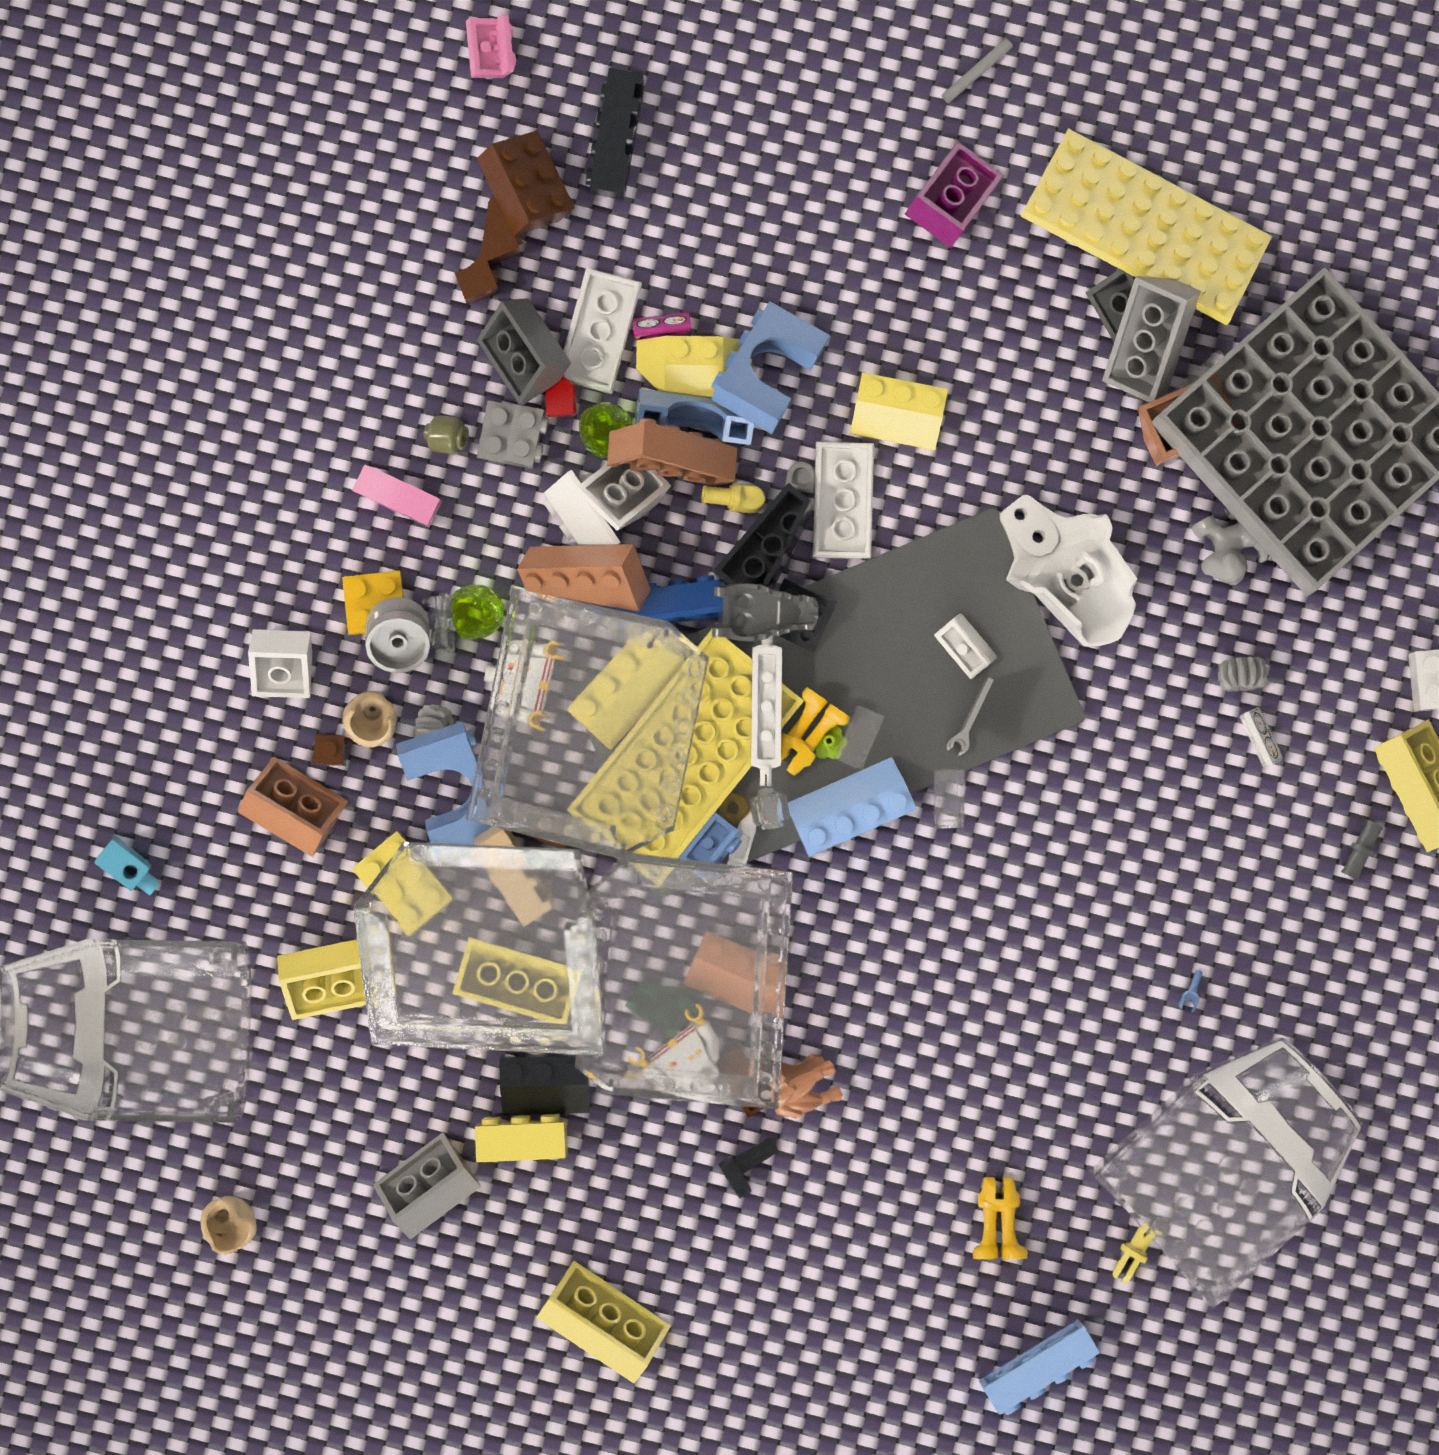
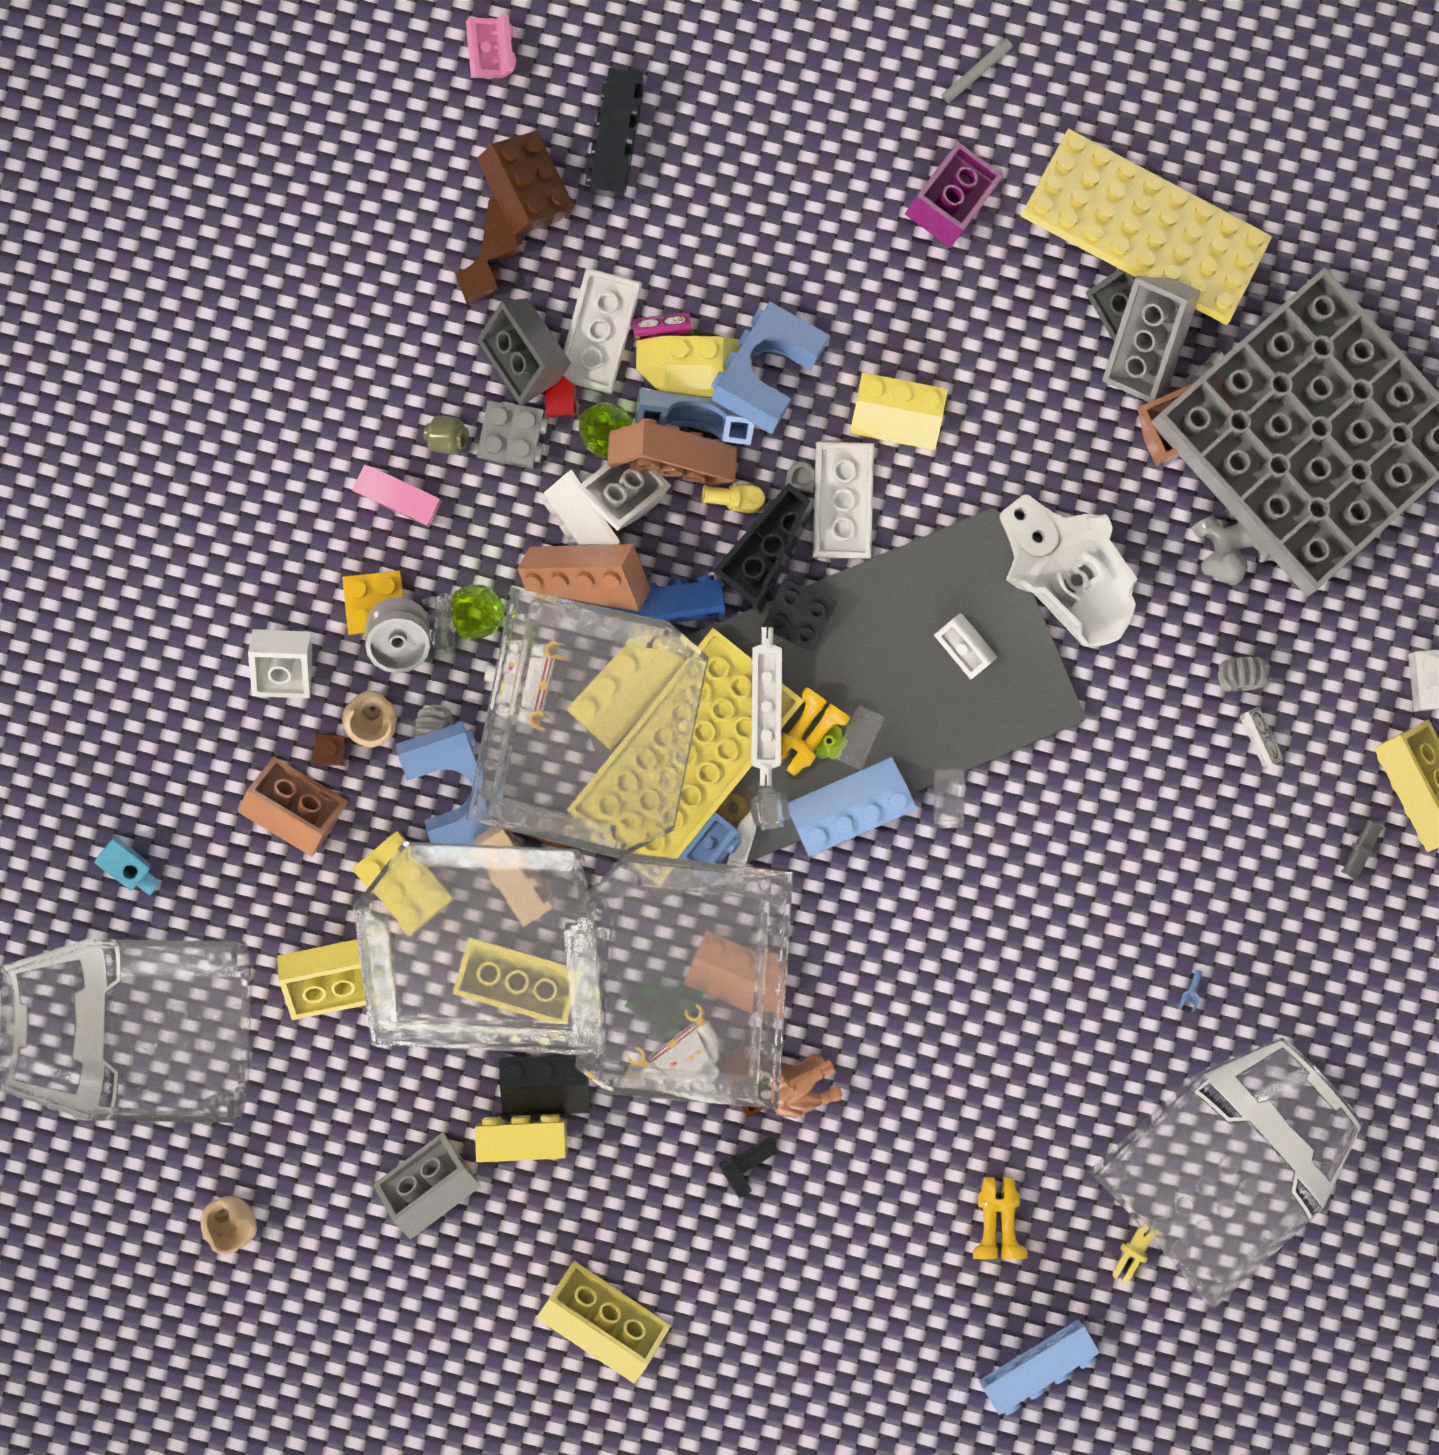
dark grey animal [712,583,819,641] -> none
light grey flag [946,677,994,756] -> none

